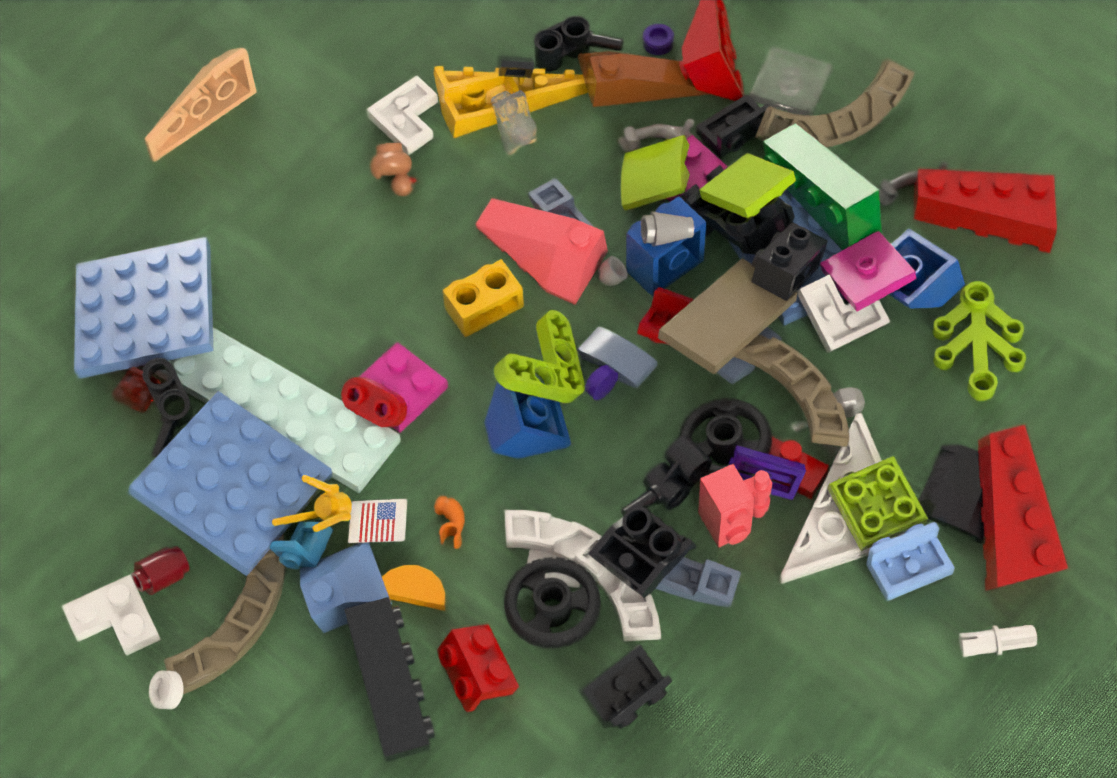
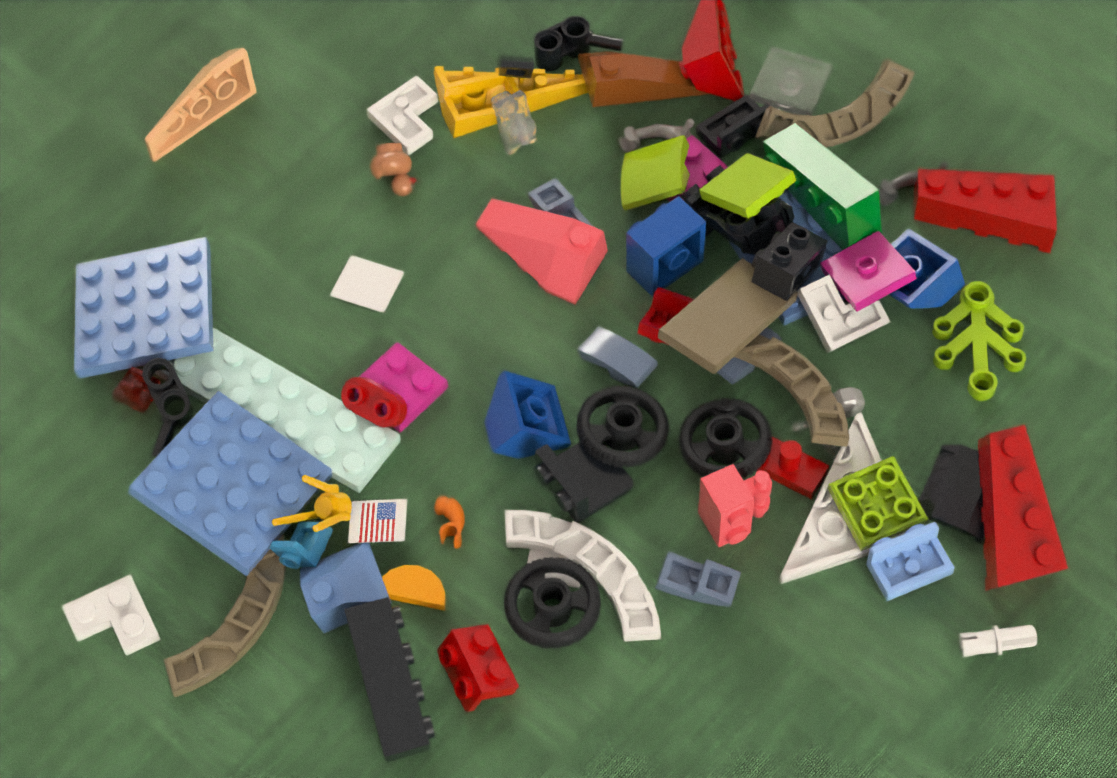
dark red brick [131,546,190,595] -> none
white tile [149,670,183,709] -> none
yellow brick [442,259,524,338] -> none
lime beam [494,310,585,403] -> none
black bracket [578,645,673,729] -> none
dark purple tile [585,365,618,401] -> none
black slope [588,501,697,598] -> none
light grey hinge [598,256,628,286] -> none
black beam [621,435,712,517] -> none
light grey cone [641,212,694,247] -> none
dark purple tile [643,24,674,55] -> none
dark purple tile [729,445,806,500] -> none
none -> white sticker [330,255,404,313]
none -> black bracket [534,442,634,523]
none -> black wheel [577,385,669,468]

